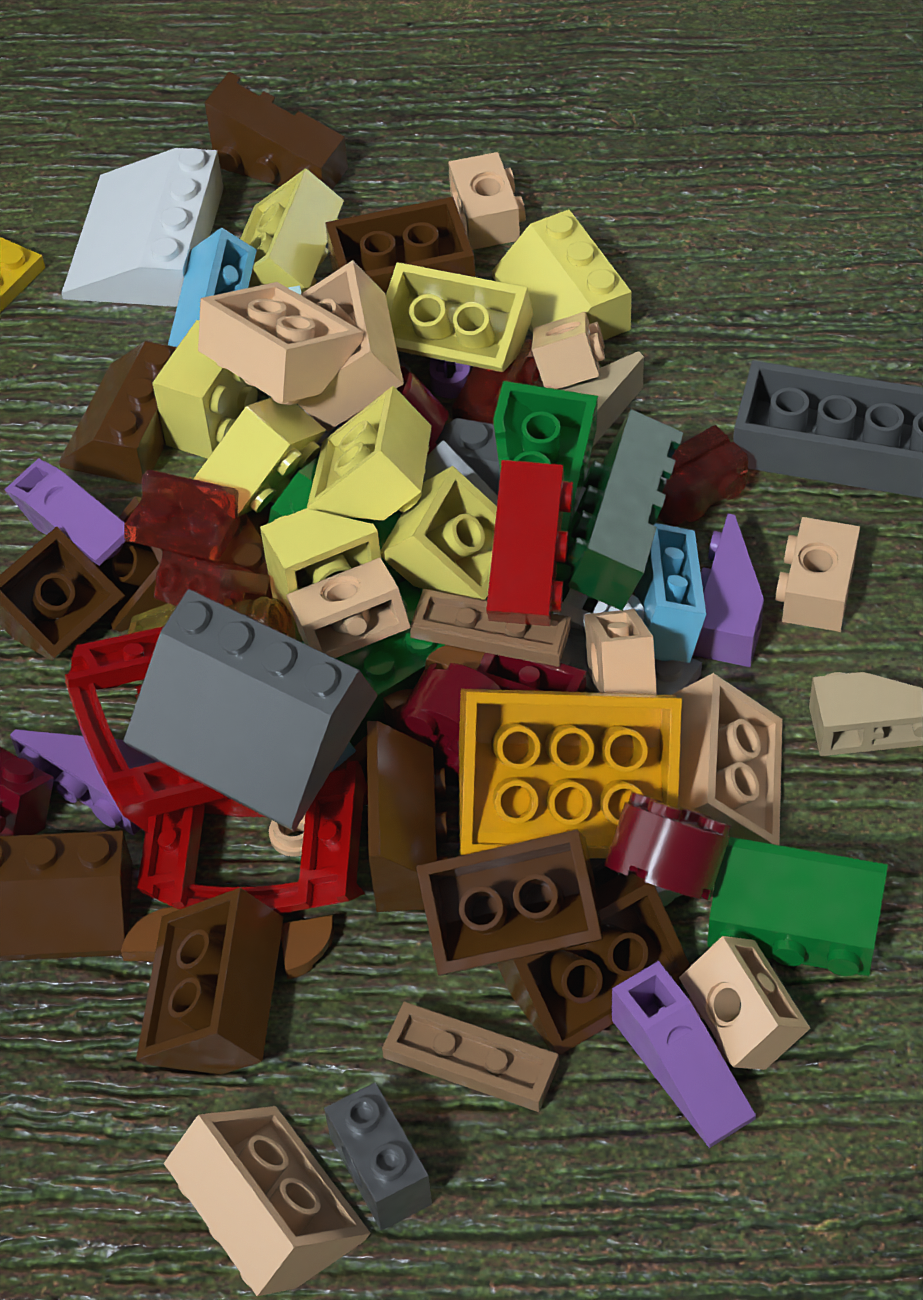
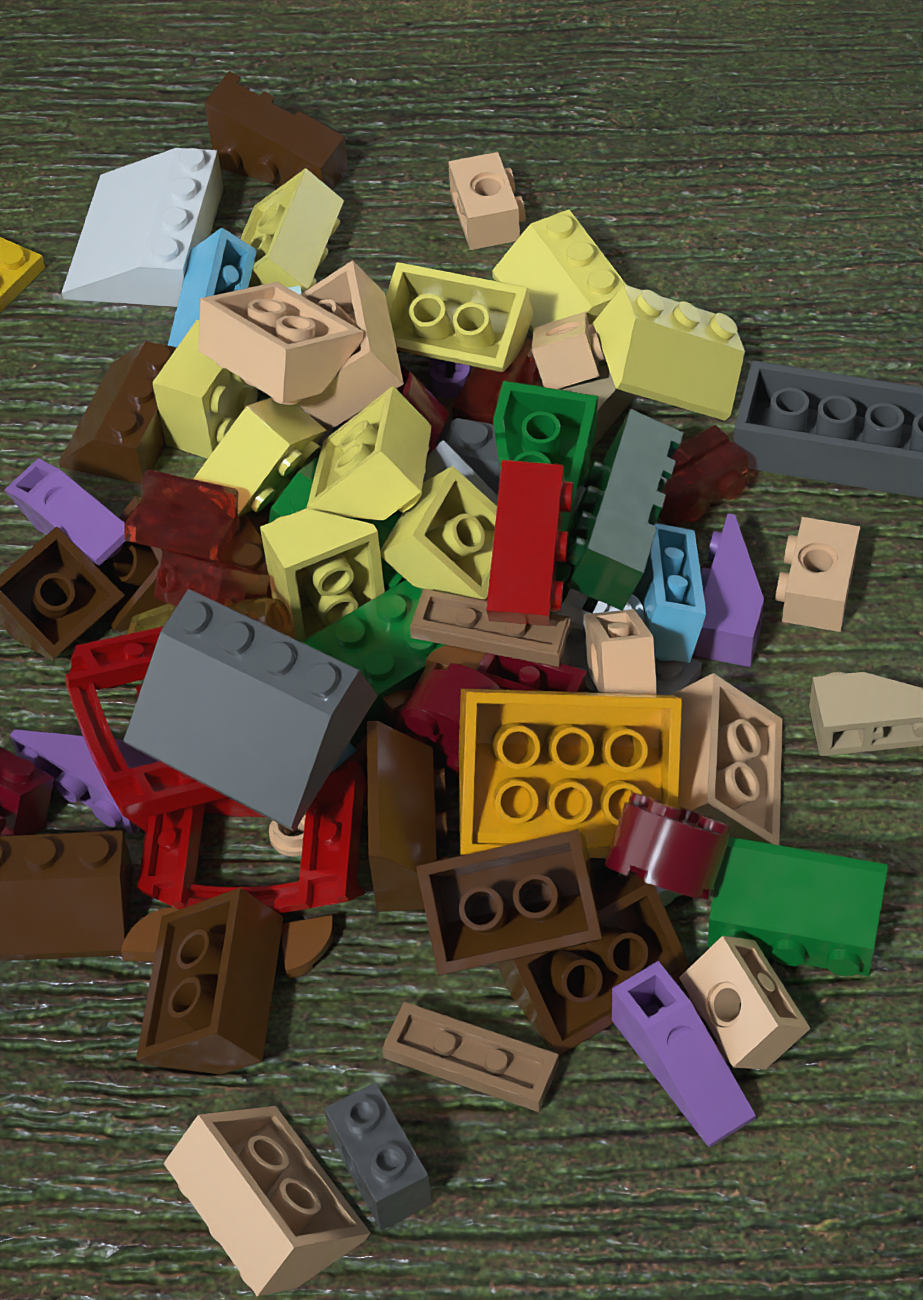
light nougat brick [286,558,411,658] -> none
reddish brown brick [325,197,475,296] -> none
none -> light yellow slope [593,284,745,421]

